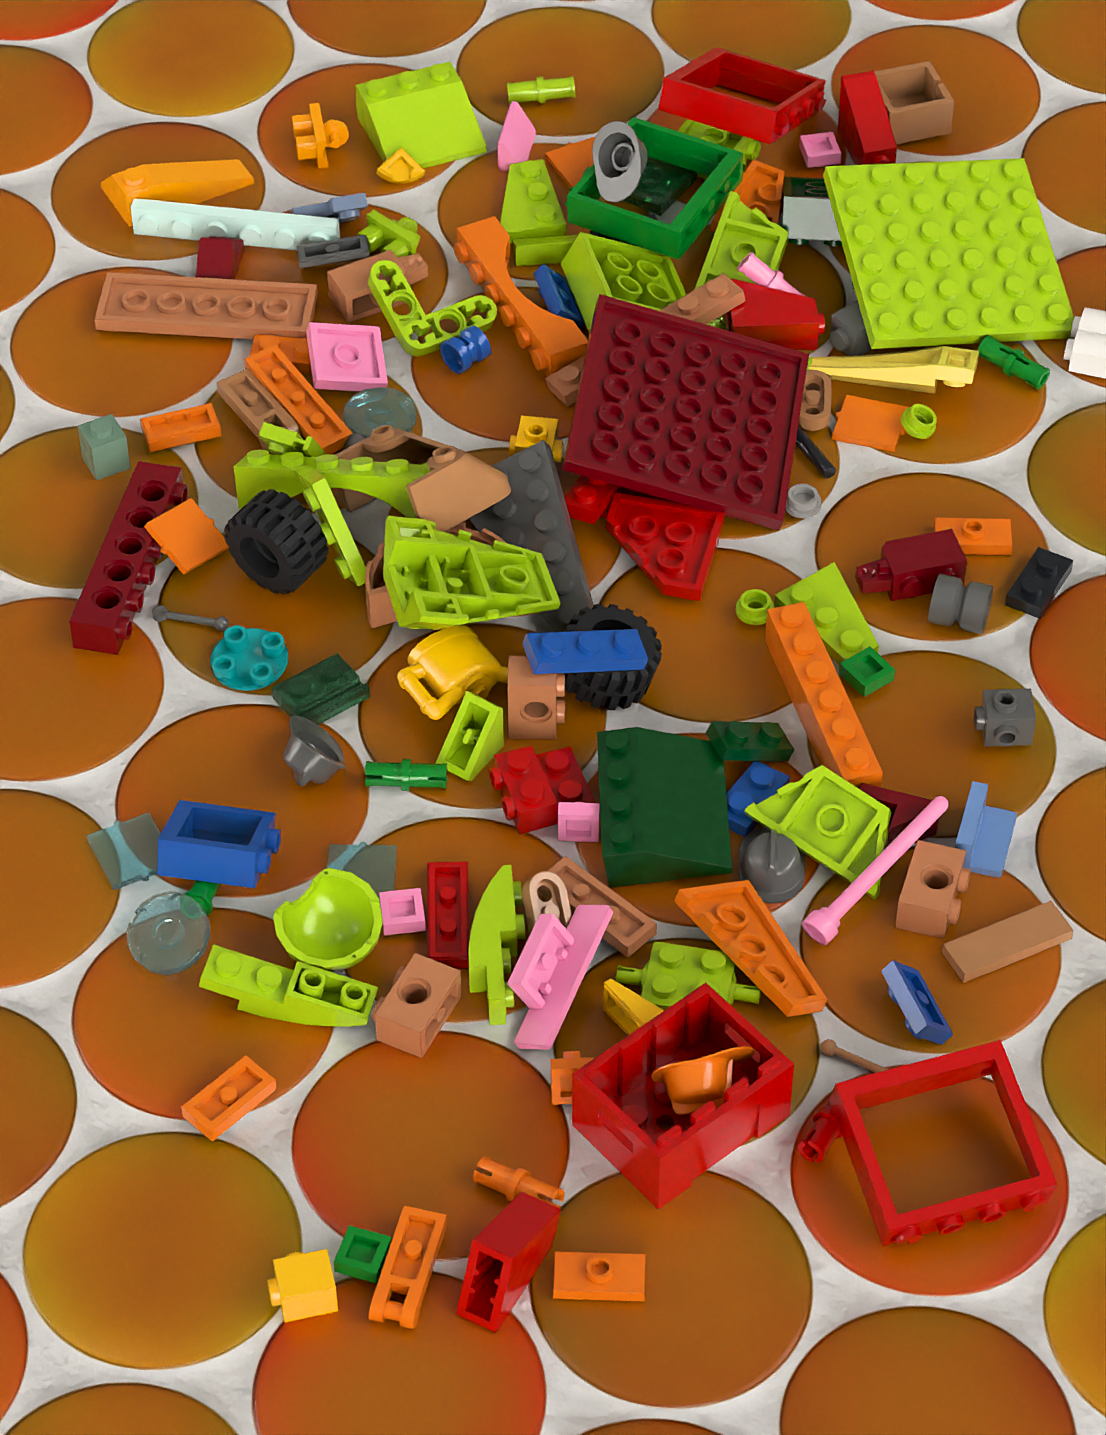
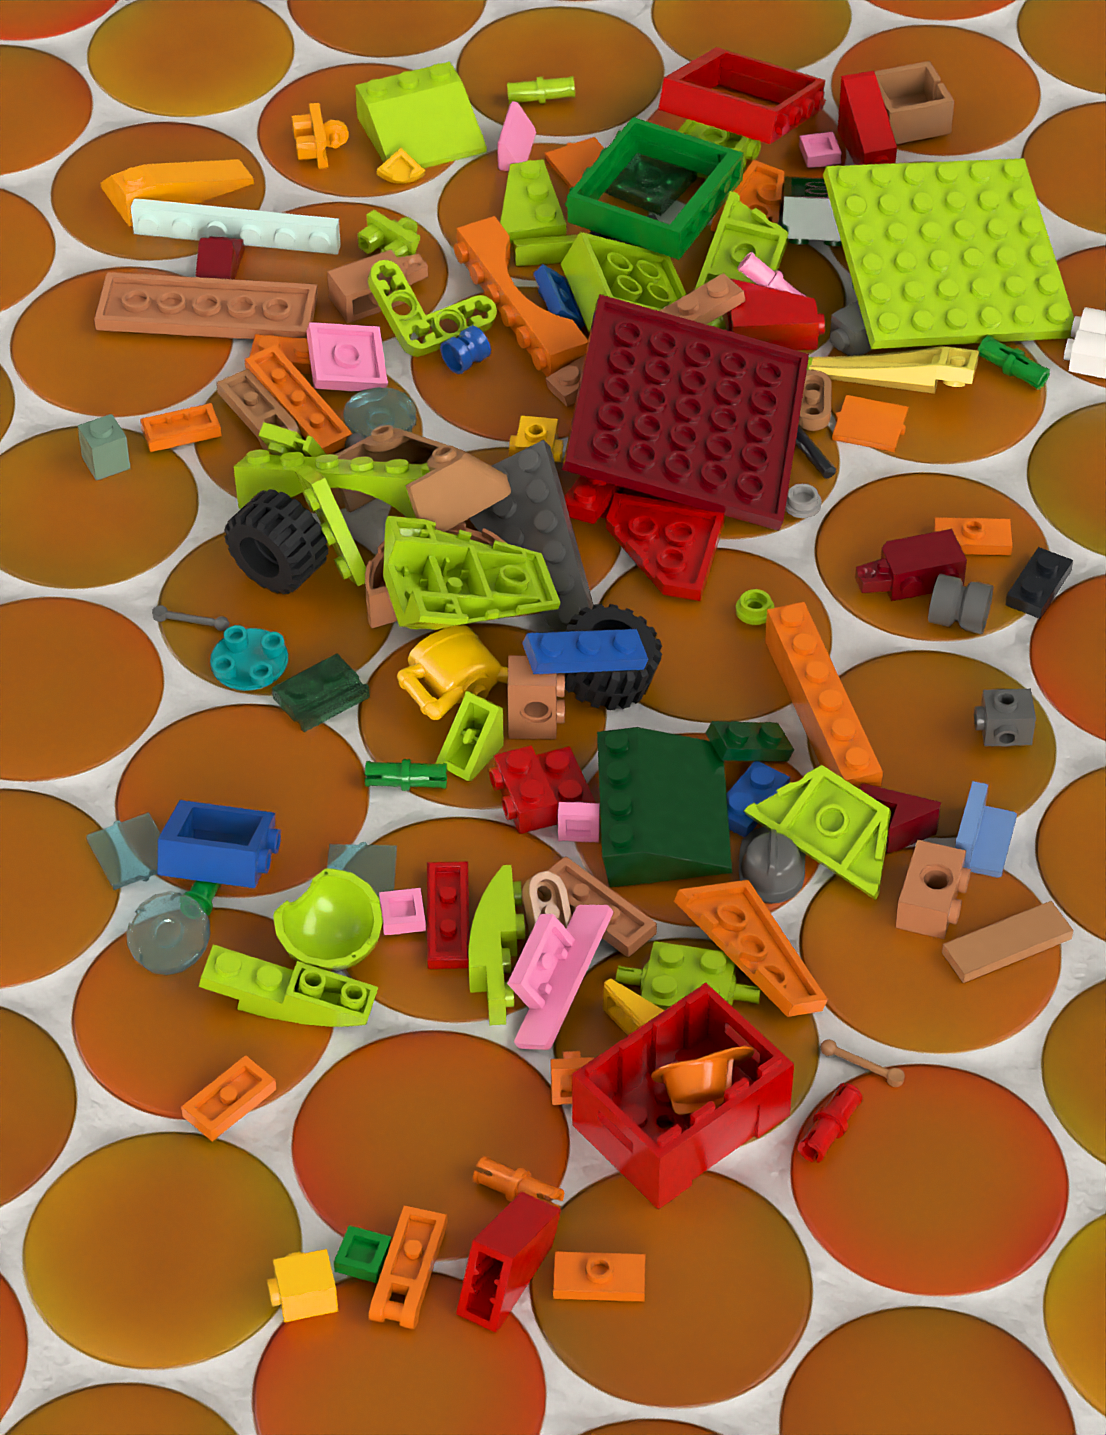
dark red brick [69,461,188,655] -> none
orange piece [144,498,229,575] -> none
dark grey piece [283,716,347,787] -> none
sand blue plate [289,193,368,223] -> none
dark grey slope [297,235,370,269] -> none
nougat brick [372,953,462,1058] -> none
piece [592,121,648,203] -> none
lime wing [774,562,879,665] -> none
bright pink piece [802,796,949,946] -> none
red window [829,1040,1057,1246] -> none
green plate [839,646,895,697] -> none
blue plate [881,960,953,1045] -> none
lime plate [900,404,937,439] -> none

